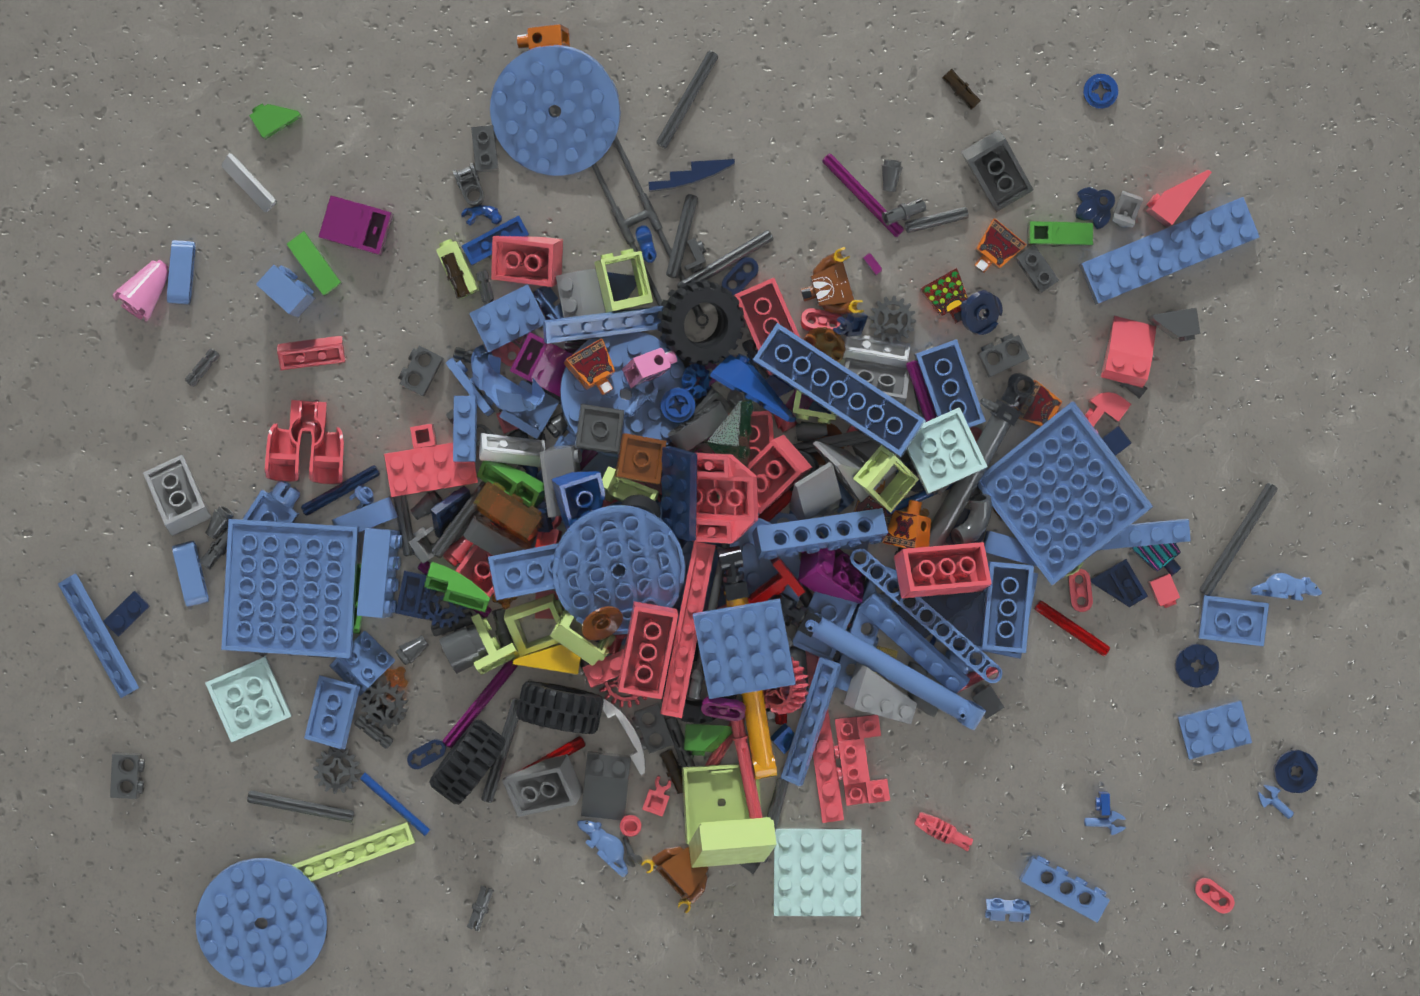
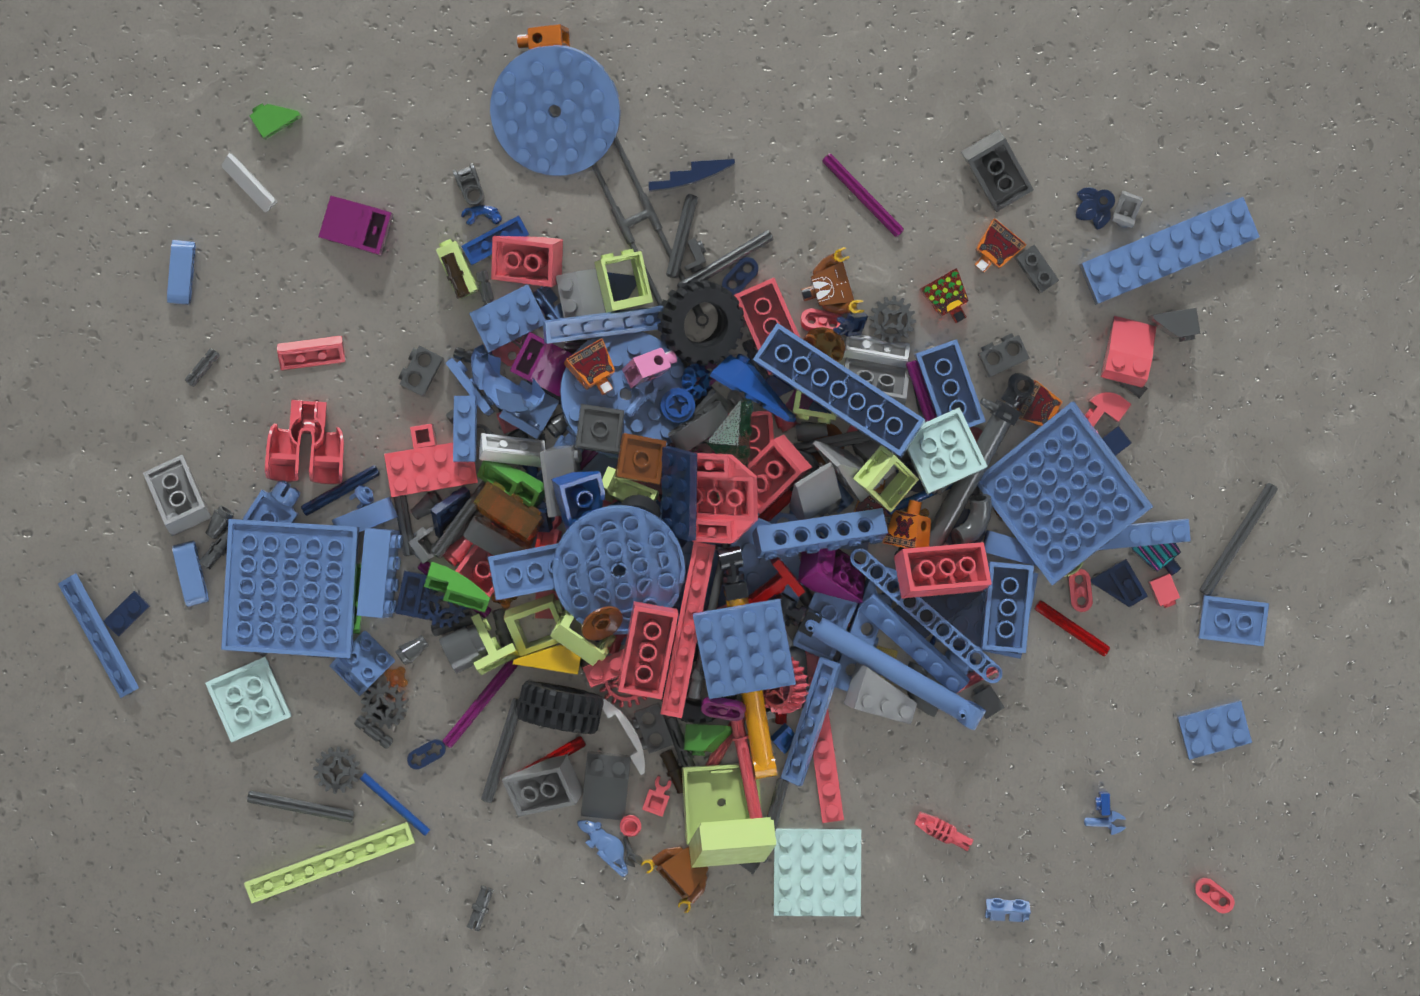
dark grey brick [110,752,145,799] -> none
bright pink cone [112,260,169,322] -> none
medium blue plate [196,858,327,988] -> none
medium blue brick [256,265,316,318] -> none
bright green slope [287,231,342,296] -> none
medium blue plate [304,675,360,749] -> none
black tyre [429,720,506,805] -> none
dark grey brick [471,125,499,173] -> none
blue piece [635,225,657,263] -> none
dark grey axle [657,50,718,148] -> none
coral bracket [834,714,890,806] -> none
magenta tile [862,253,882,276] -> none
dark grey cone [881,159,903,192] -> none
dark grey pin [882,198,926,226] -> none
dark grey axle [905,207,969,233] -> none
dark brown pin [942,69,981,110] -> none
dark blue plate [960,290,1003,335] -> none
medium blue brick [1019,855,1110,923] -> none
bright green slope [1027,221,1093,245] -> none
blue gear [1083,74,1118,109] -> none
coral slope [1146,170,1212,228] -> none
dark blue plate [1175,644,1219,688] -> none
medium blue animal [1251,573,1322,601] -> none
medium blue bar [1258,785,1294,819] -> none
dark blue plate [1273,749,1318,793] -> none

